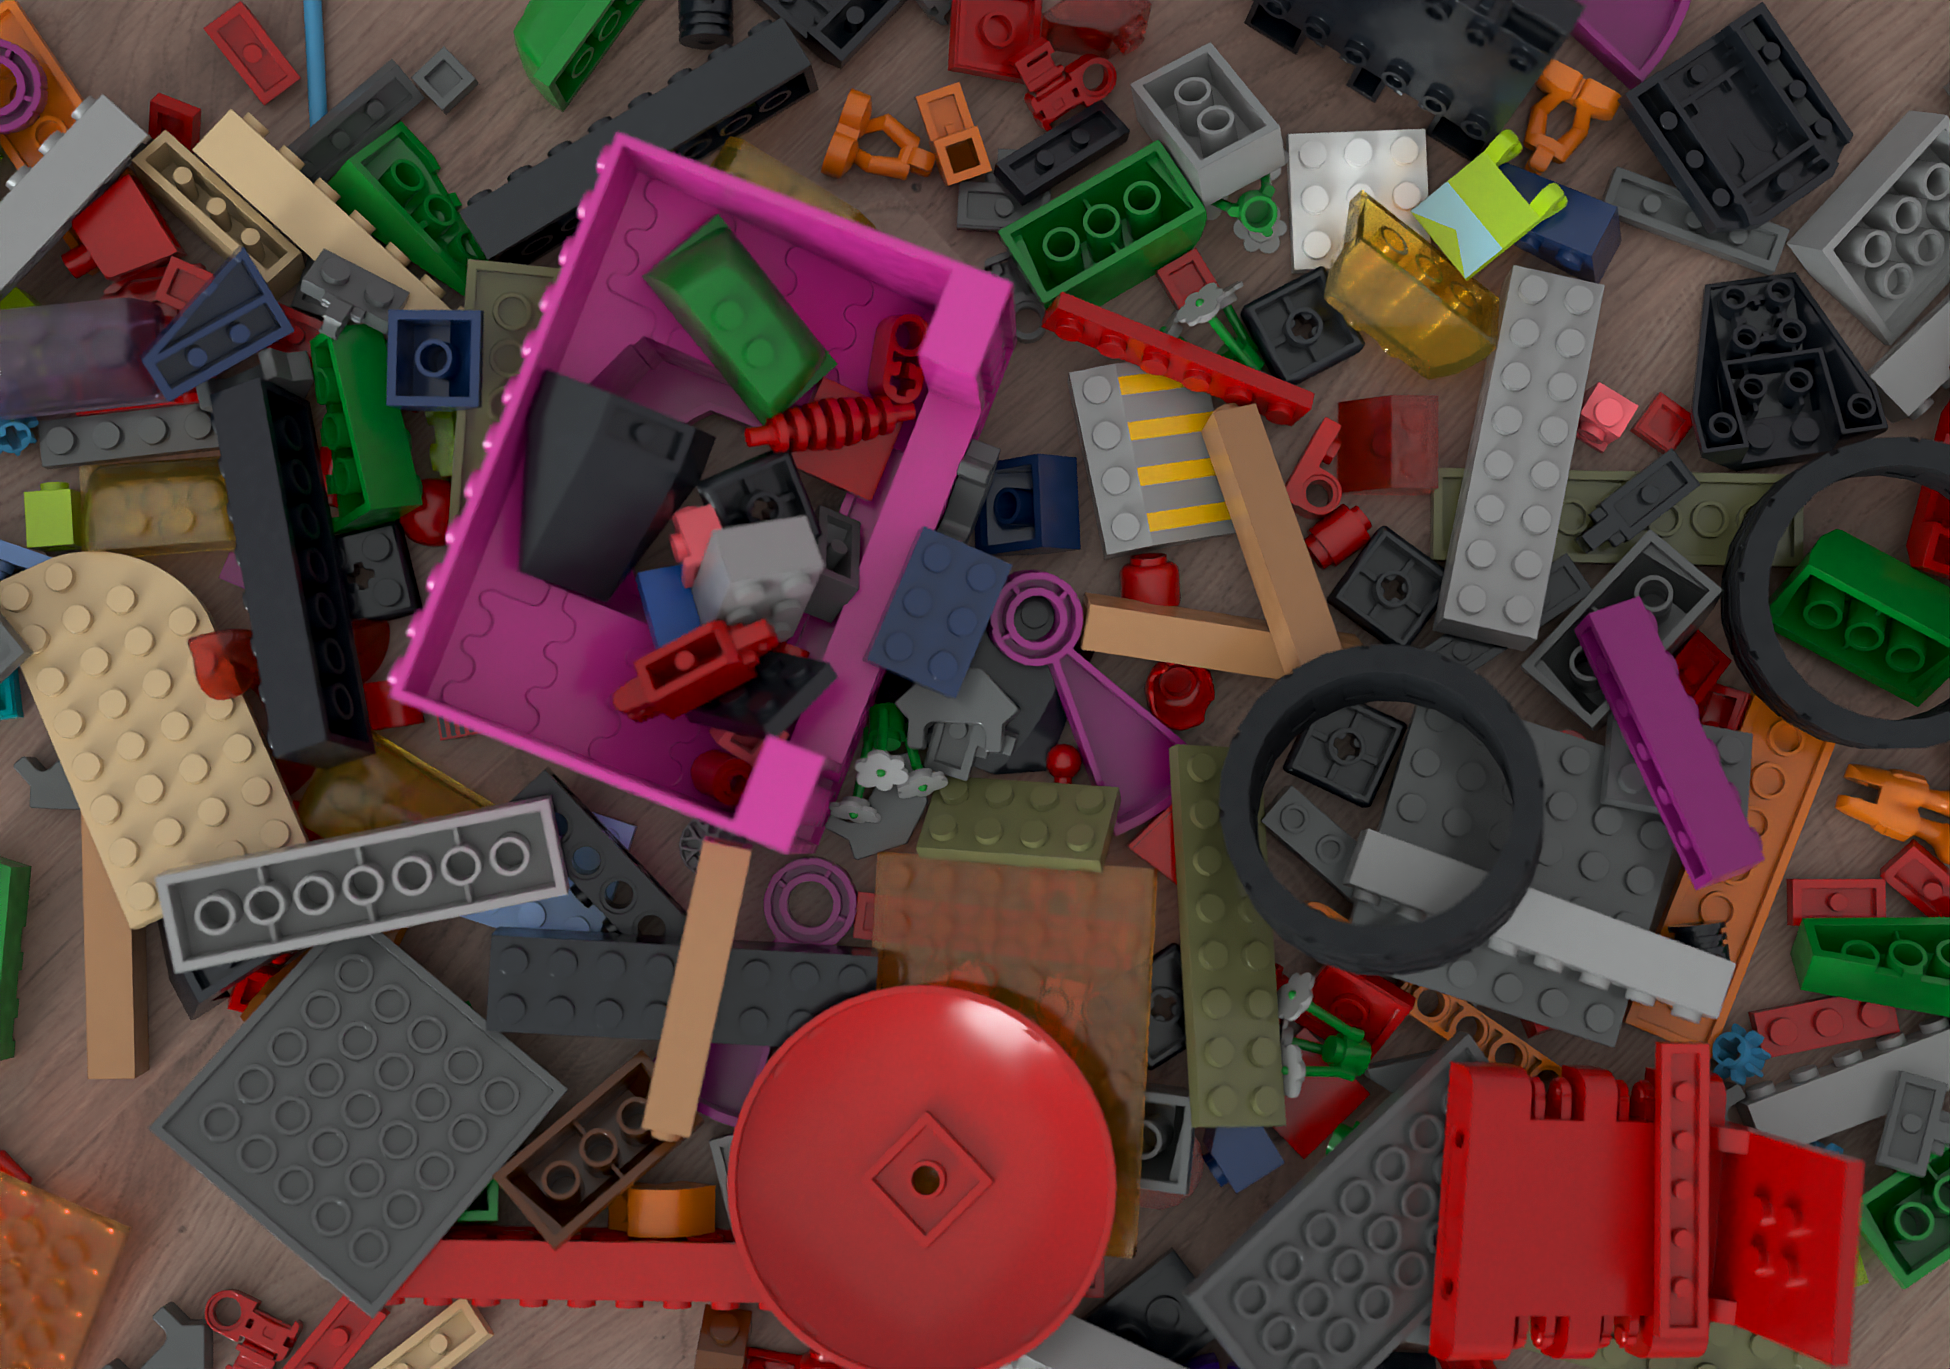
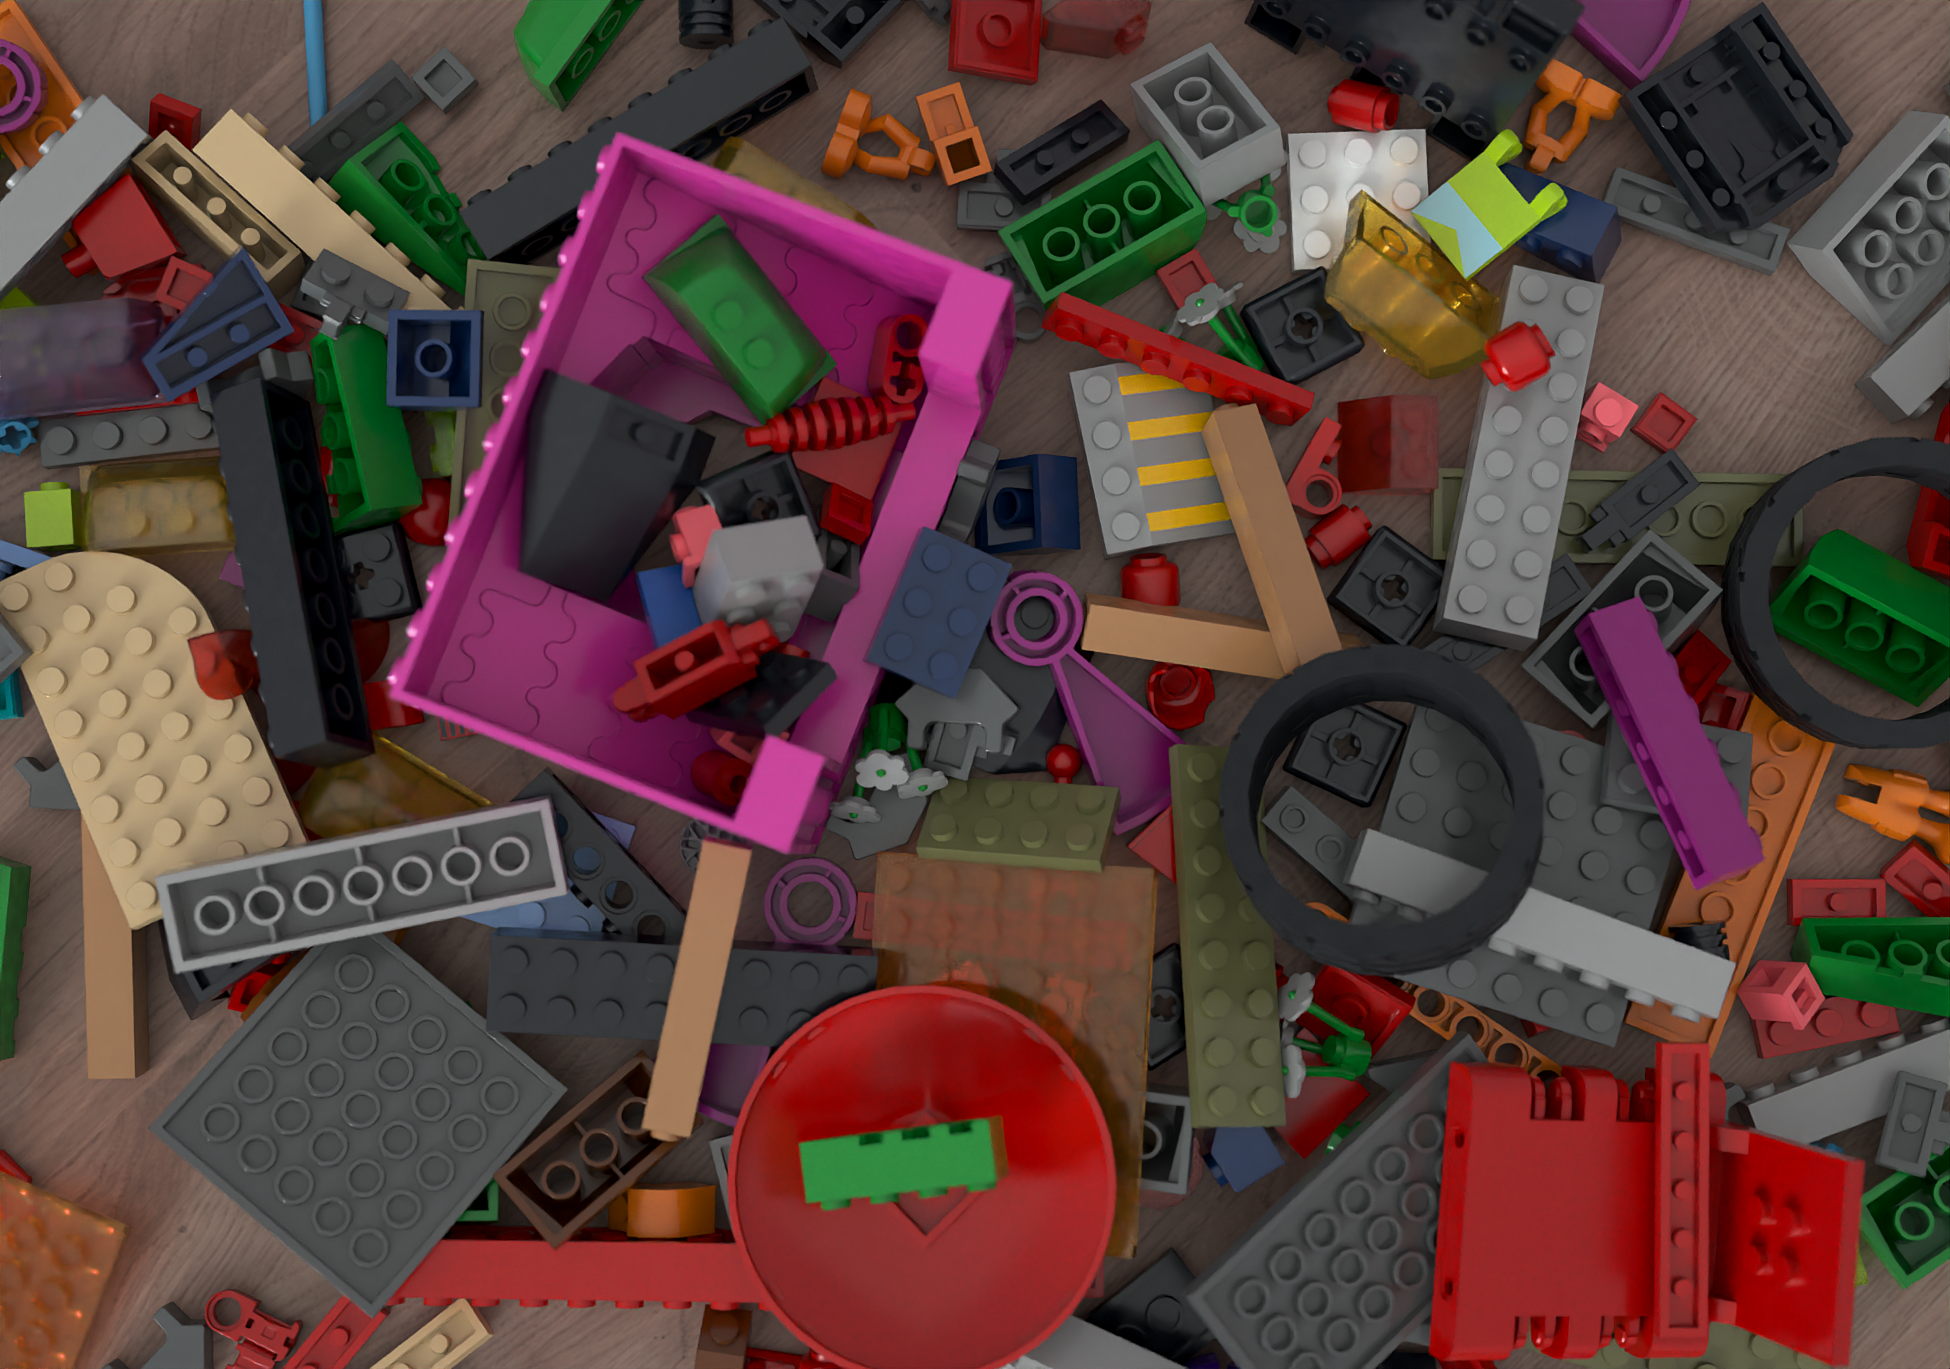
red plate [203,0,301,105] -> none
red piece [1007,37,1117,132] -> none
black wedge [1690,272,1888,472] -> none
dark azure gear [1712,1023,1771,1086] -> none
none -> green wedge [799,1115,1009,1210]
none -> red plate [819,482,874,545]
none -> red brick [1327,79,1400,133]
none -> red head [1480,321,1555,392]
none -> coral brick [1737,960,1825,1030]

